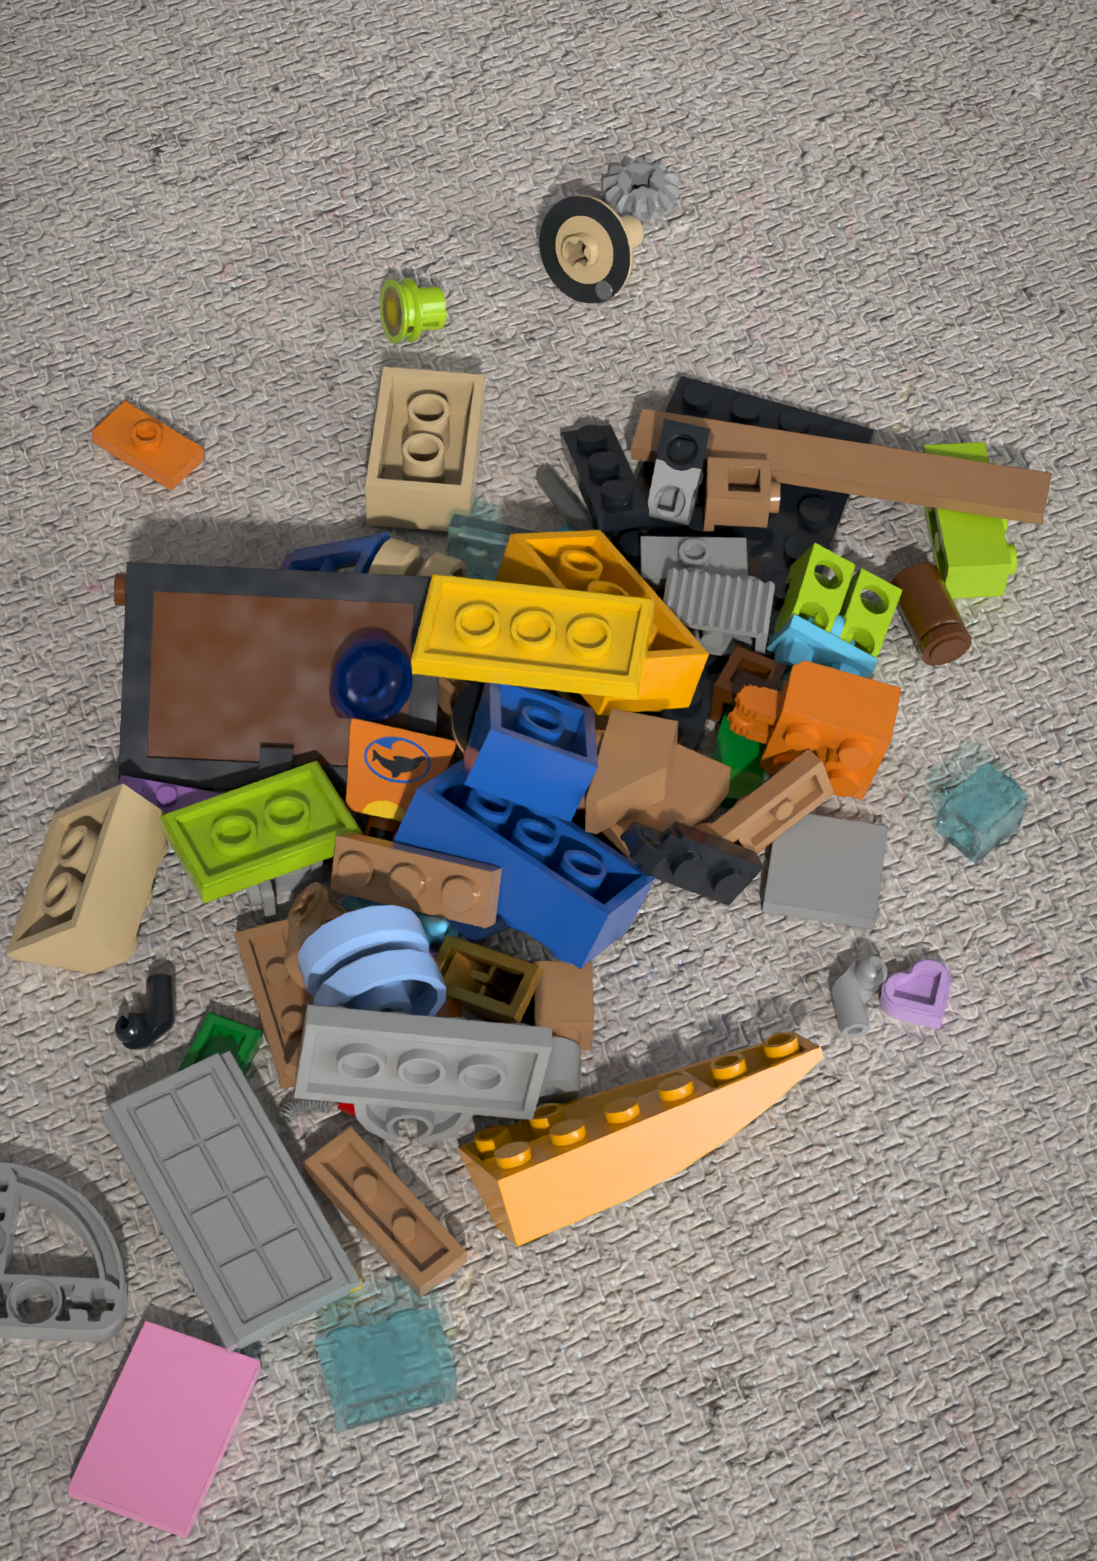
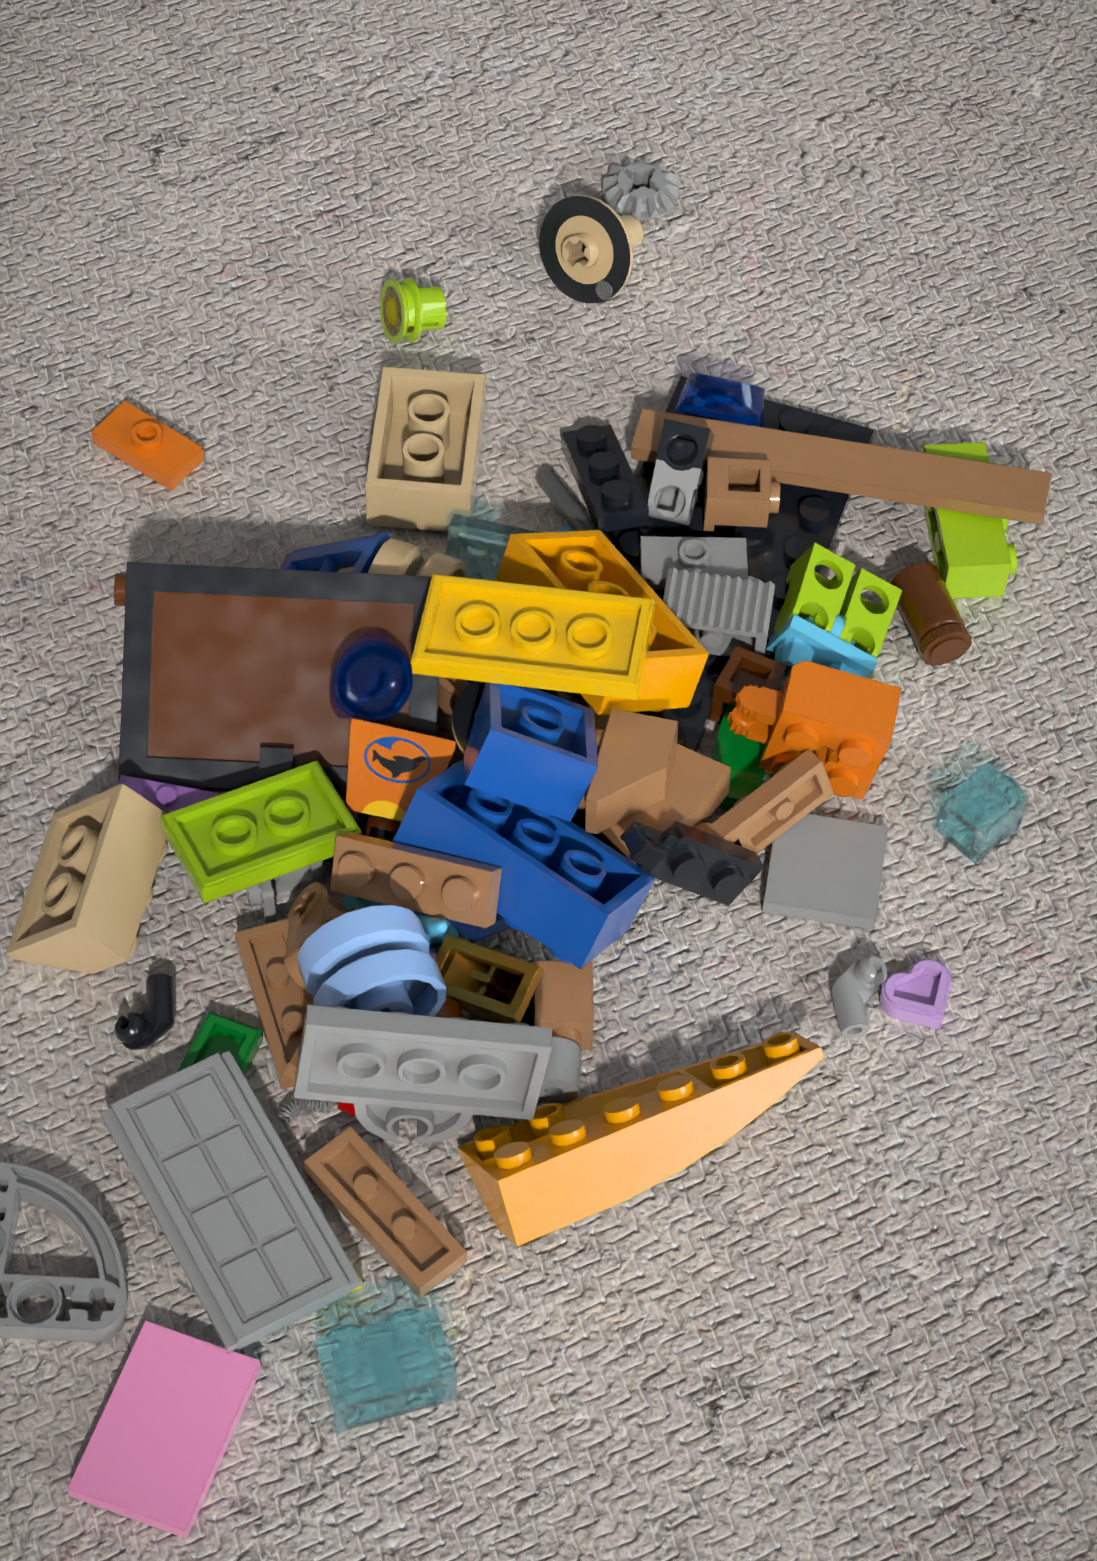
none -> clear blue piece [674,373,765,428]

